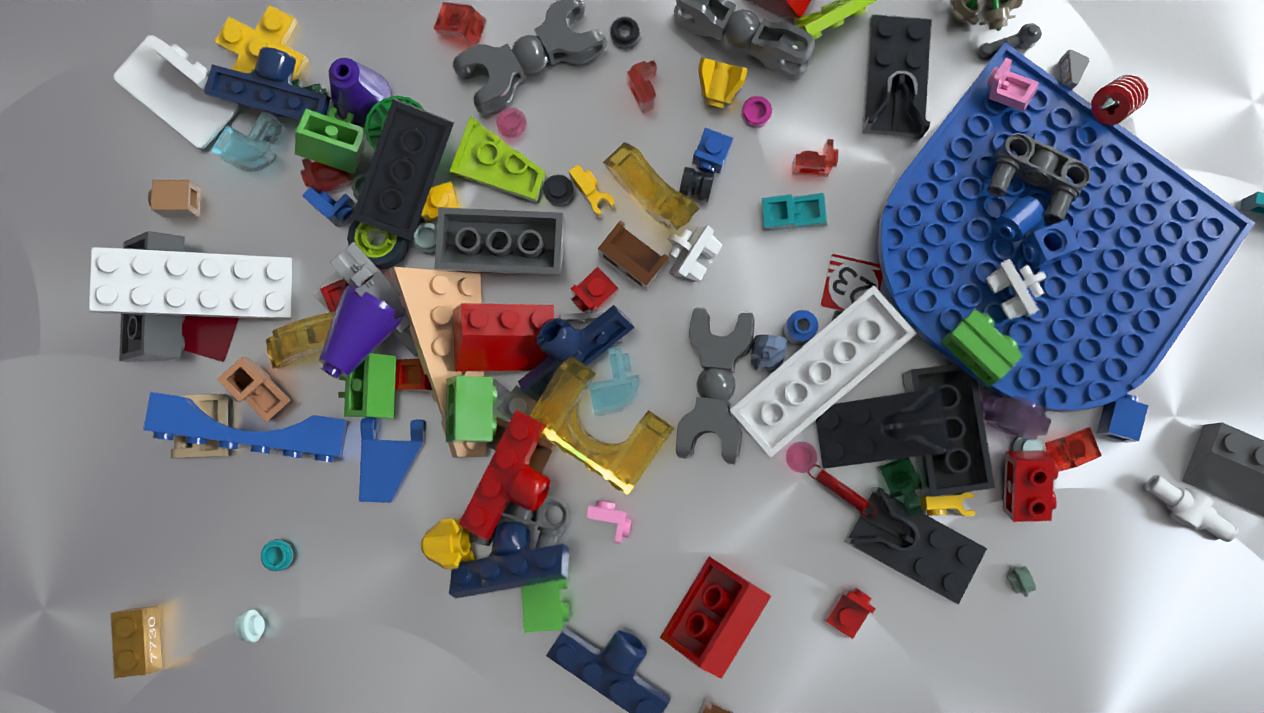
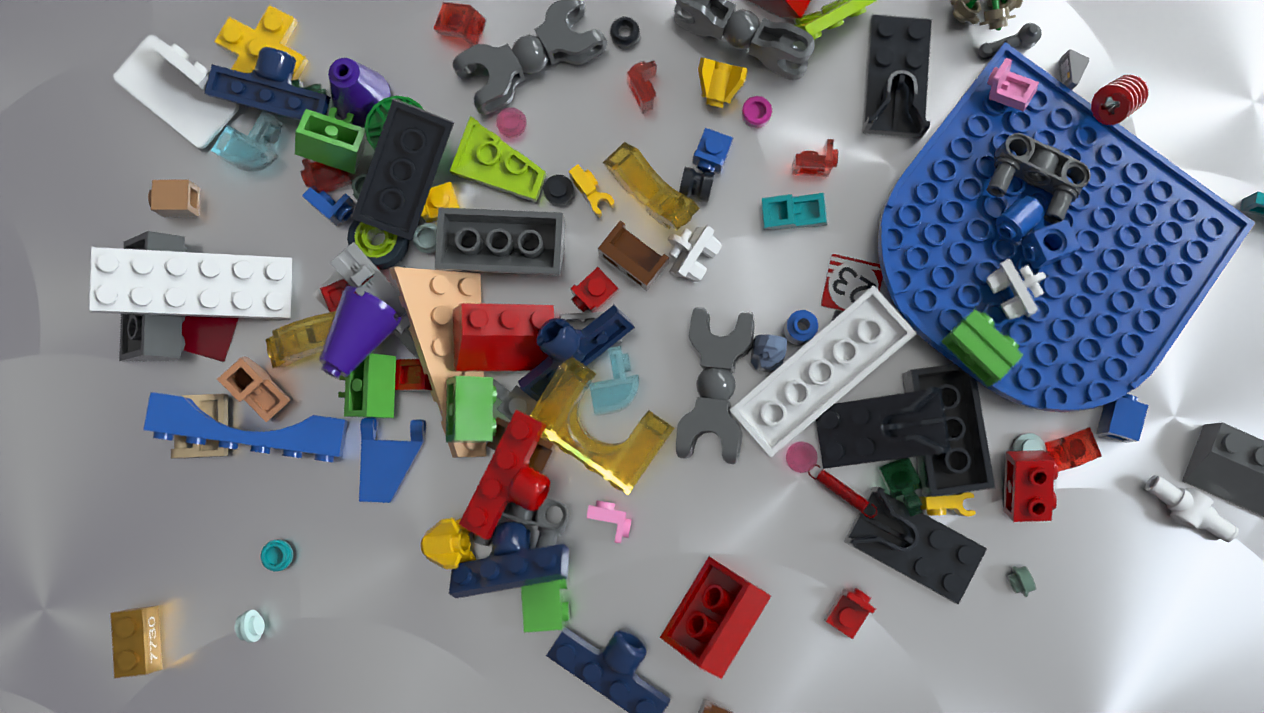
clear purple gear [981,392,1052,441] -> none

